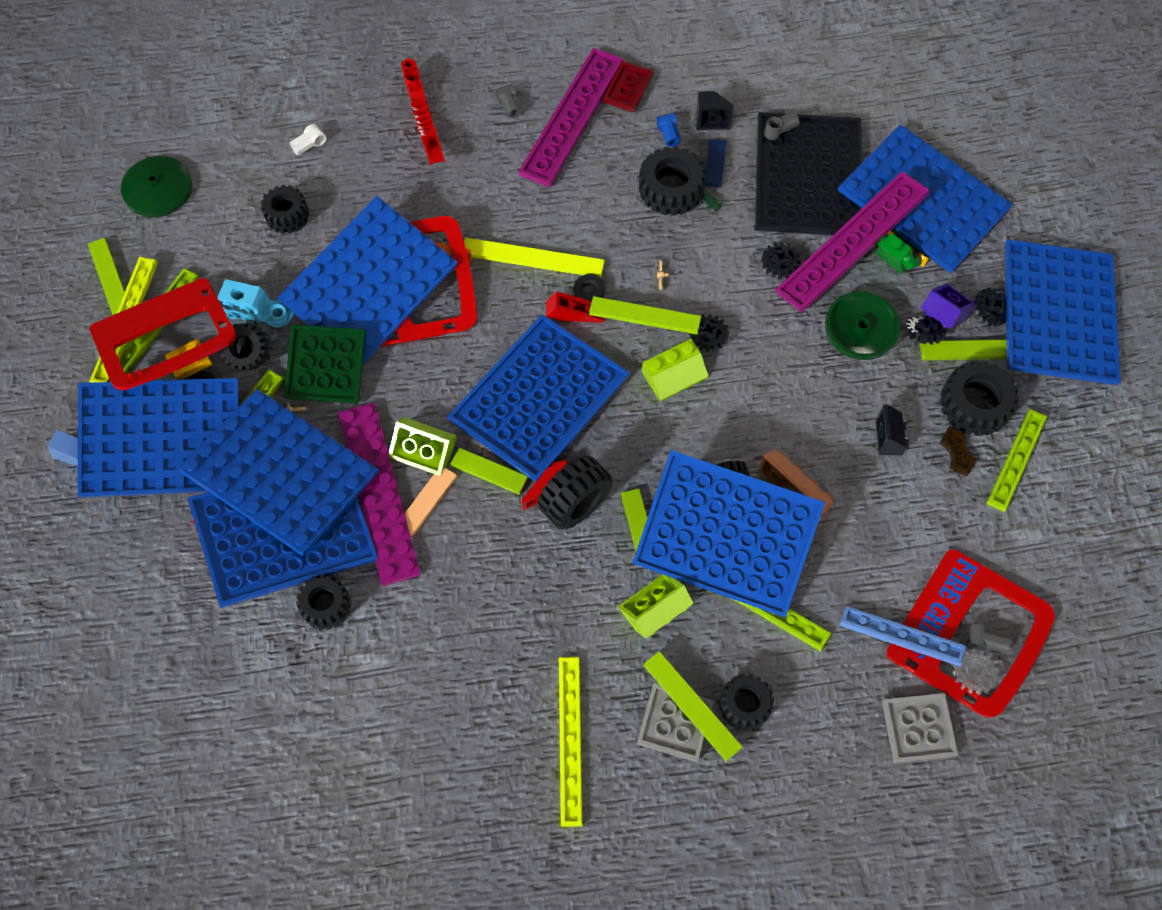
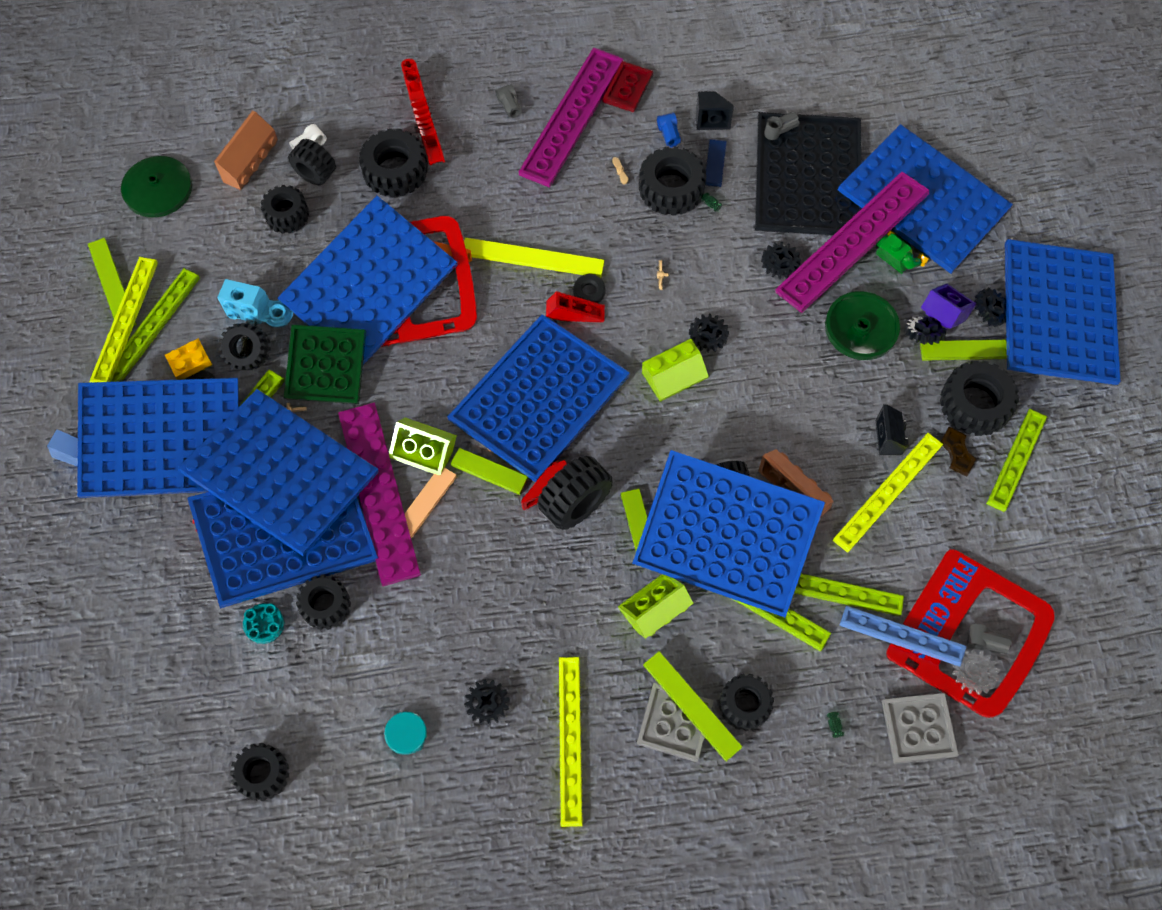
red door [89,278,236,390] -> none
lime tile [589,296,701,334] -> none
none -> nougat slope [214,110,278,190]
none -> black tyre [230,743,290,801]
none -> teal tile [243,603,284,644]
none -> black tyre [288,139,336,186]
none -> black tyre [359,128,428,197]
none -> teal tile [384,712,427,755]
none -> black gear [464,679,510,726]
none -> tan piece [612,157,628,185]
none -> lime tile [794,573,904,616]
none -> clear green piece [826,712,844,738]
none -> neon yellow tile [832,433,943,553]

